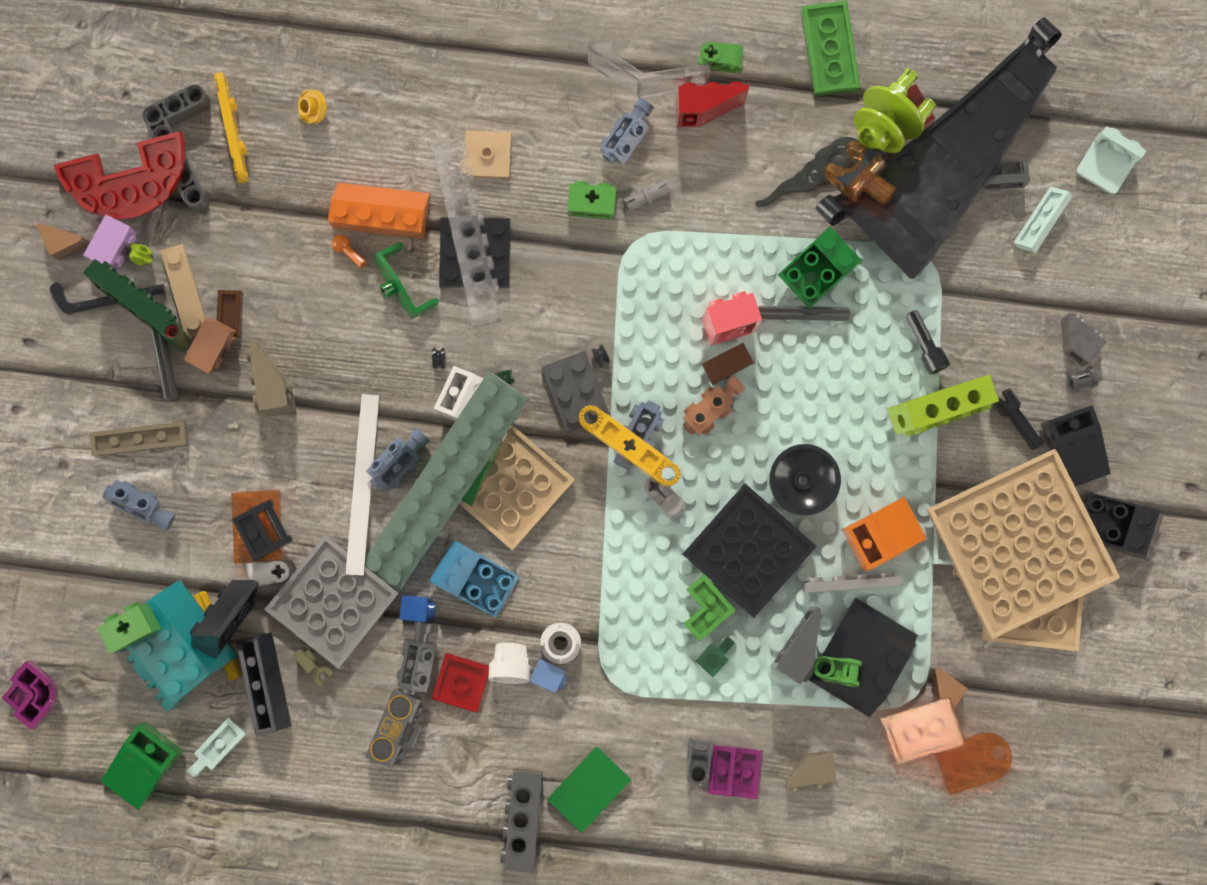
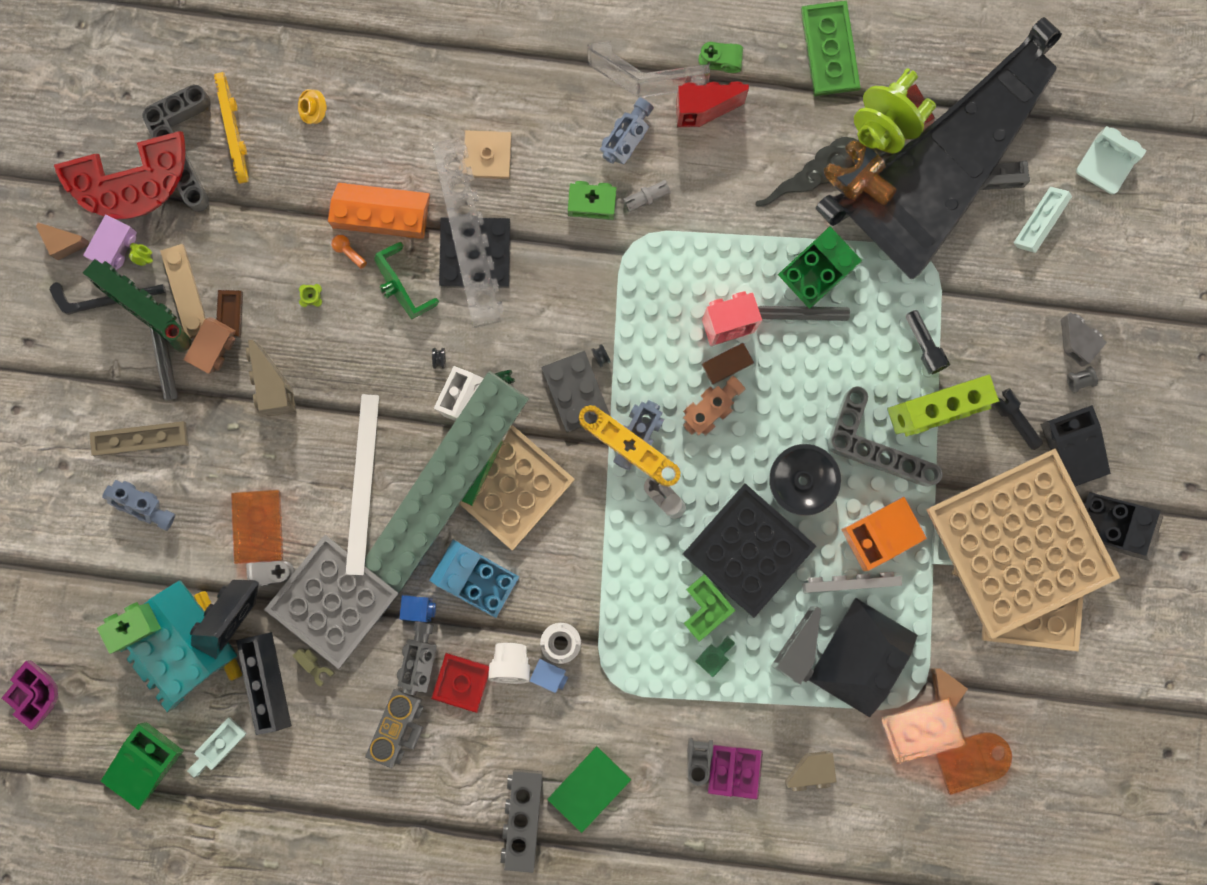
black plate [232,499,293,562] -> none
sand blue brick [366,428,430,492] -> none
bright green piece [813,656,862,687] -> none
none -> lime plate [299,284,322,307]
none -> dark grey beam [828,386,943,487]

